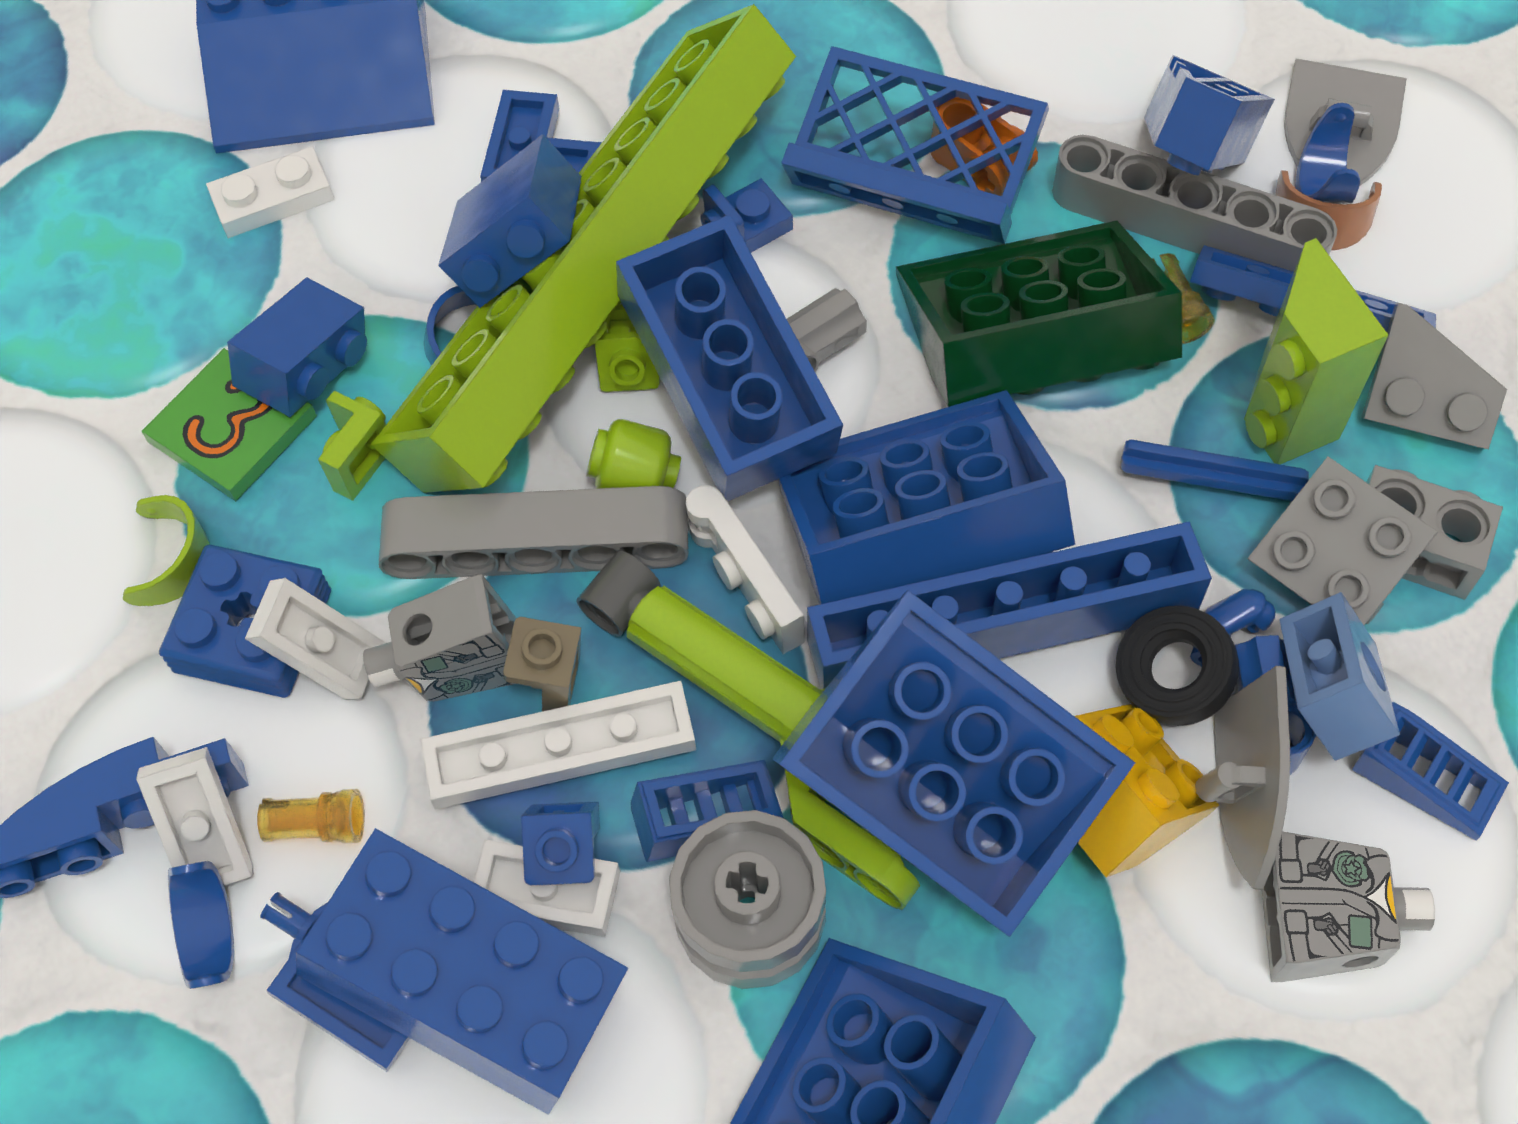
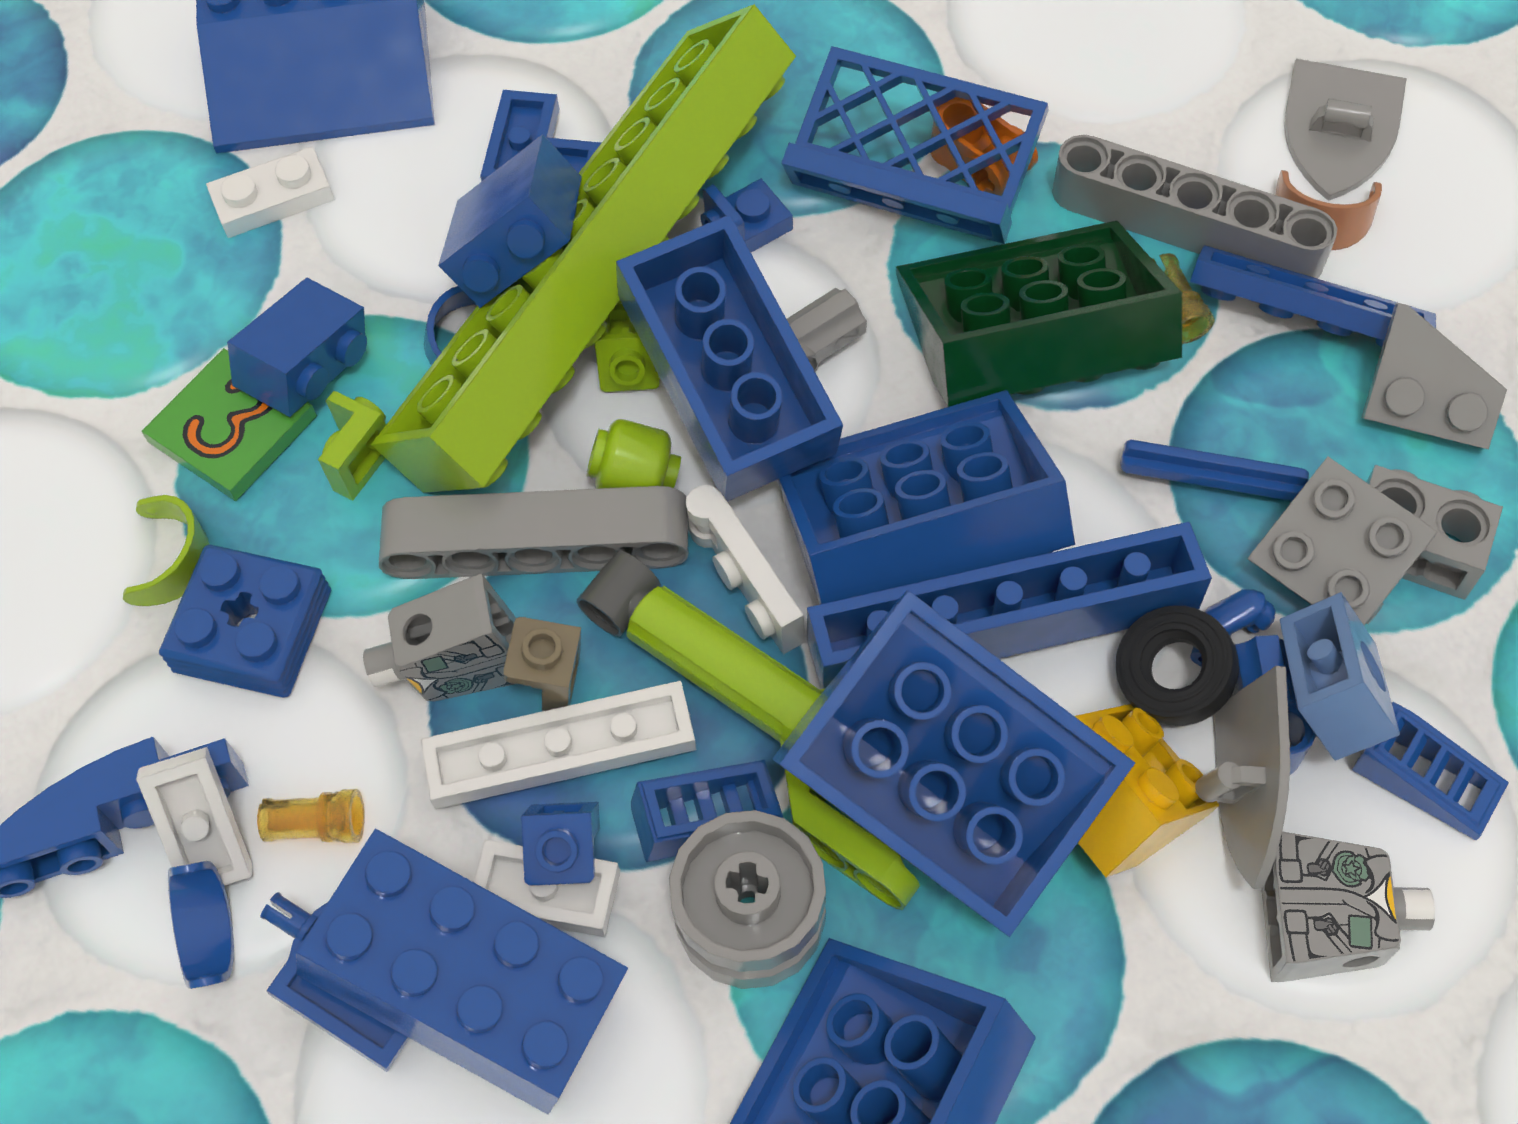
white plate [245,578,384,700] -> none
blue wedge [1144,54,1275,176] -> none
lime slope [1244,238,1388,464] -> none
blue helmet [1295,103,1360,204] -> none

